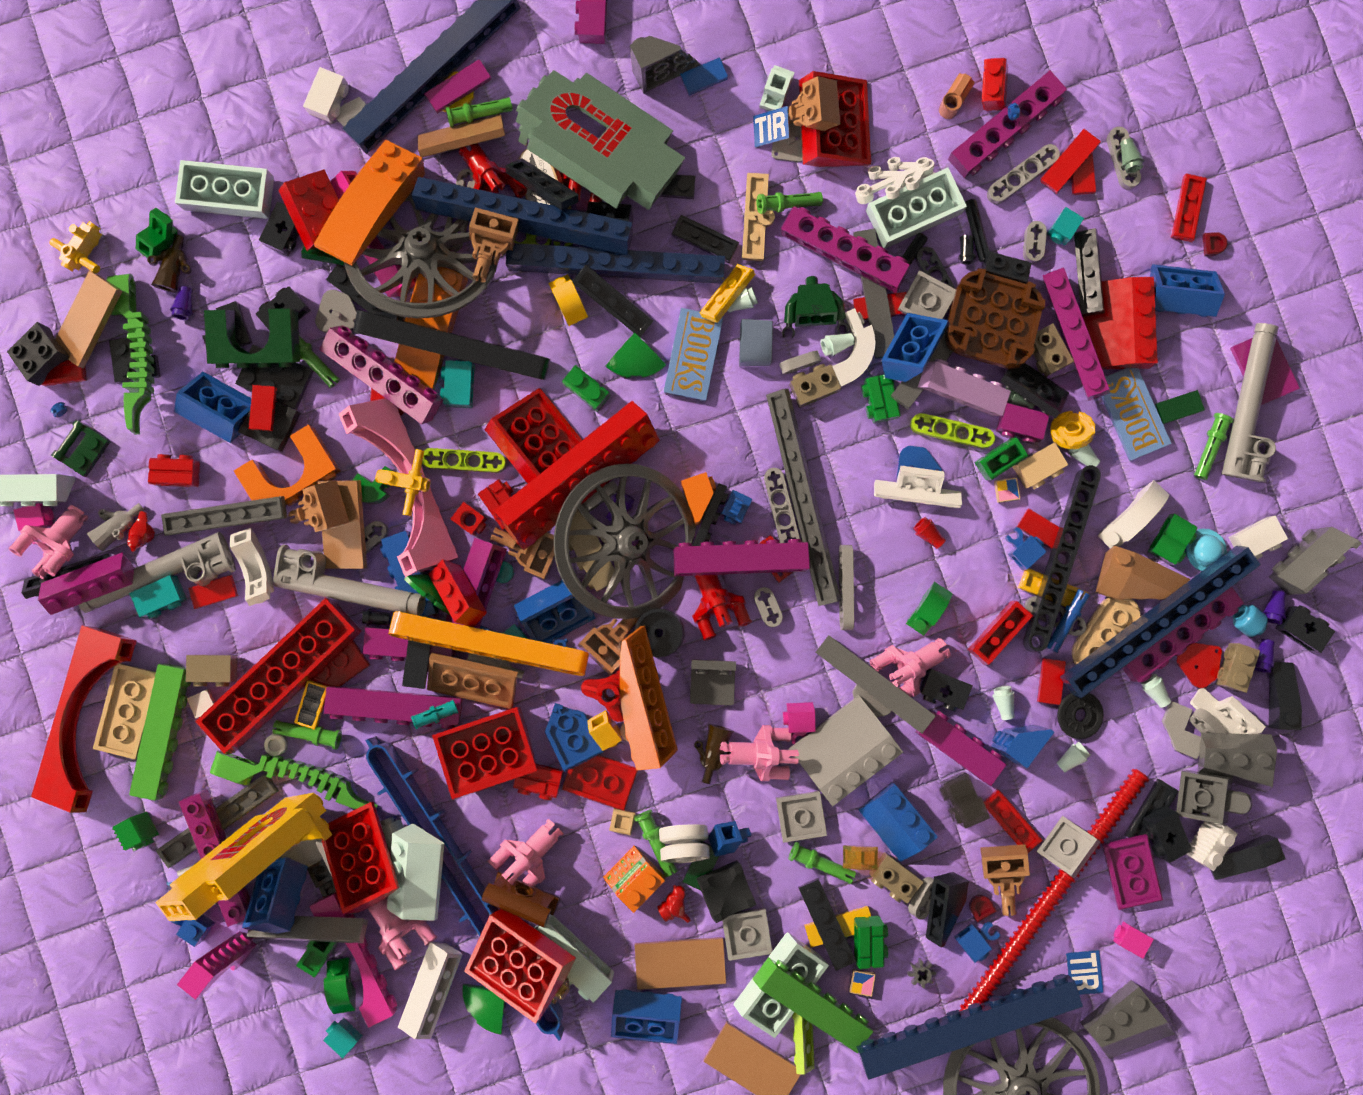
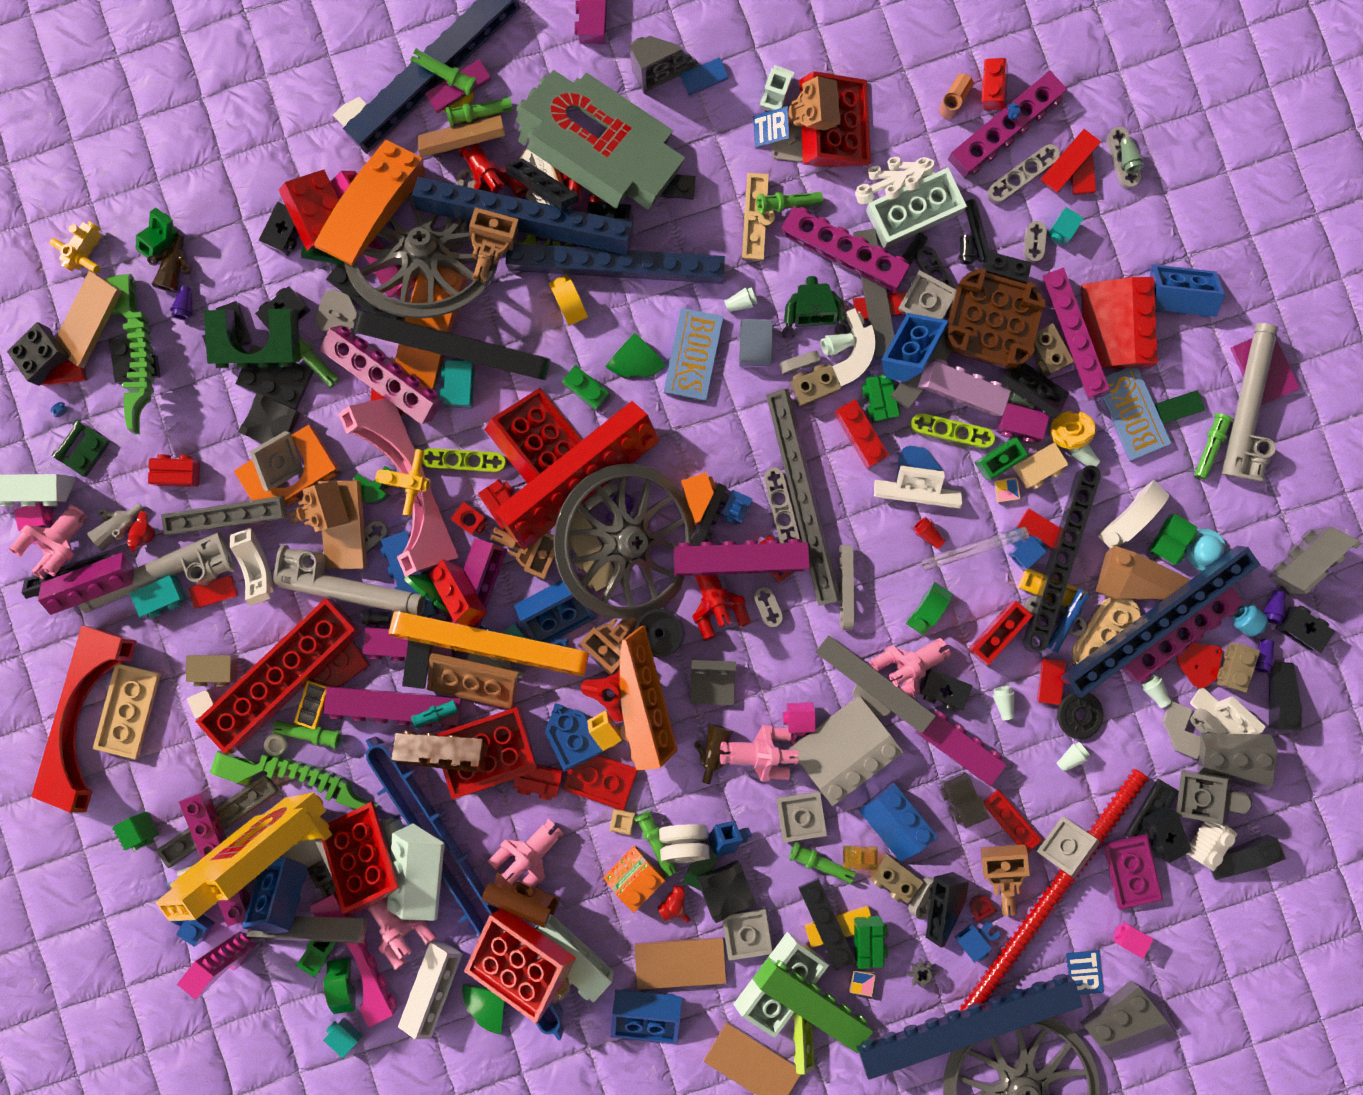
bright green brick [129,664,191,801] -> none
blue slope [174,371,252,443] -> none
light aqua brick [175,160,274,219] -> none
red tile [249,385,277,431] -> none
white brick [303,67,349,123] -> none
teal tile [496,561,514,583] -> none
black plate [572,264,653,337] -> none
black tile [672,215,739,263] -> none
yellow tile [699,264,756,323] -> none
blue slope [991,725,1054,768] -> none
plate [1074,228,1105,317] -> none
red tile [1171,173,1207,242] -> none
dark red tile [1203,232,1228,256] -> none
white brick [1228,516,1288,559] -> none
none -> light grey plate [249,431,304,492]
none -> wedge [391,731,488,773]
none -> bright green pin [410,48,477,96]
none -> red brick [834,399,889,469]
none -> clear axle [921,527,1029,571]

